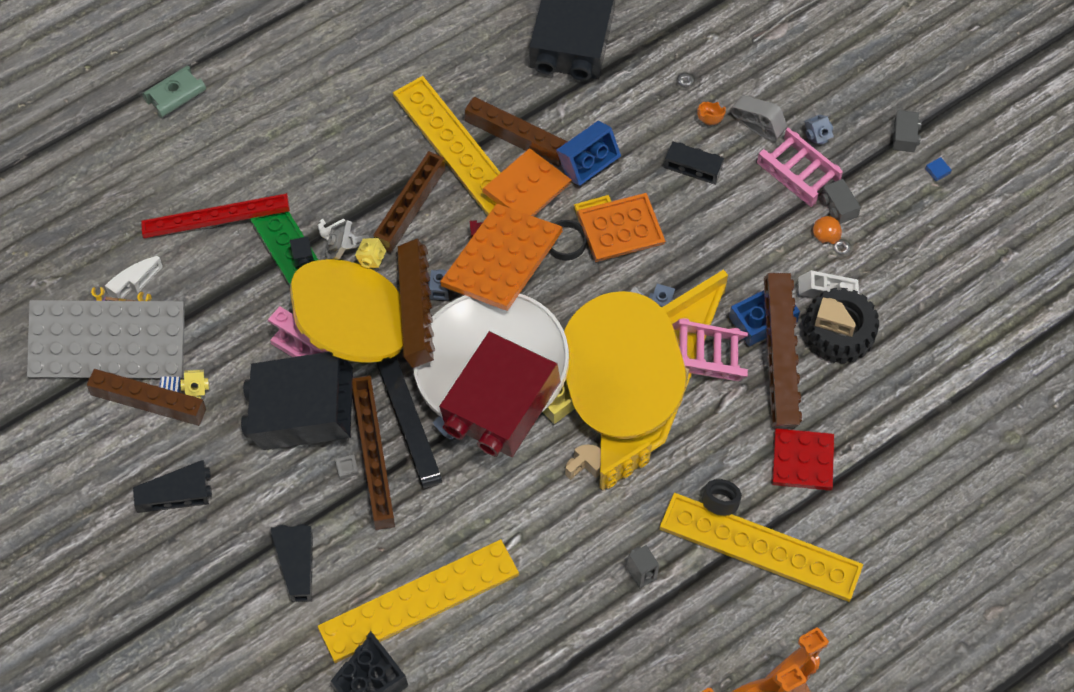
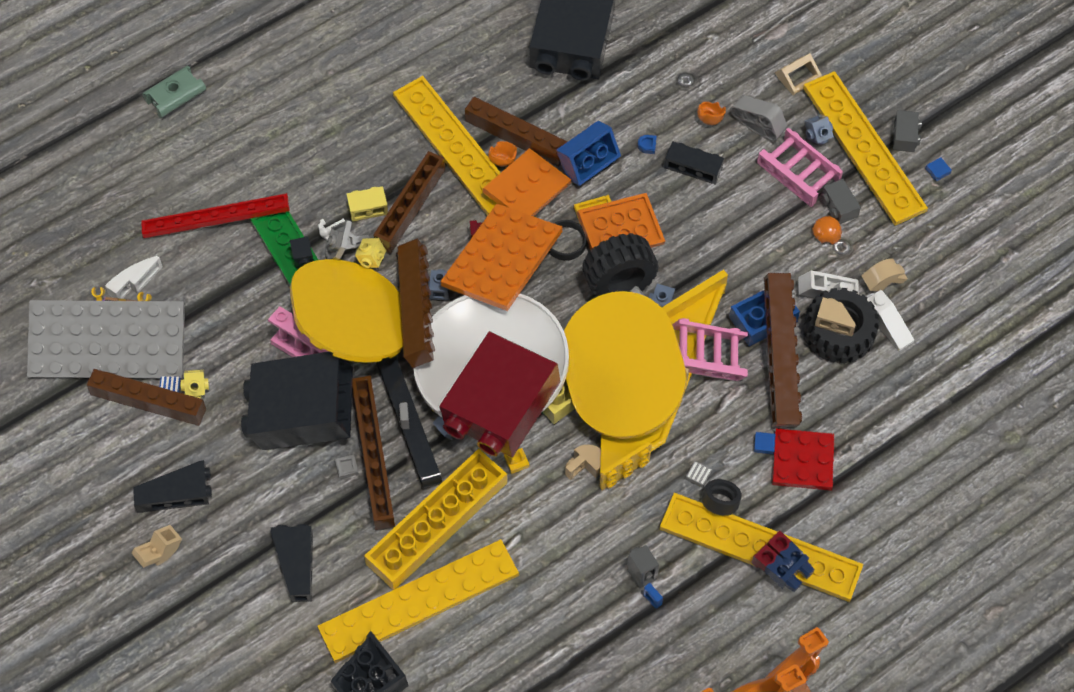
none -> tan brick [132,525,182,568]
none -> light yellow brick [347,186,388,222]
none -> yellow brick [364,449,507,590]
none -> light grey tile [399,402,410,429]
none -> orange hair [488,141,517,167]
none -> yellow tile [504,448,529,474]
none -> black tyre [582,233,659,297]
none -> blue tile [638,135,657,154]
none -> blue tile [643,583,663,609]
none -> light grey tile [686,461,712,488]
none -> dark blue hips [751,530,815,592]
none -> blue tile [754,432,775,454]
none -> tan tile [775,53,822,95]
none -> yellow plate [803,71,928,226]
none -> tan brick [862,259,908,291]
none -> white slope [867,290,914,351]

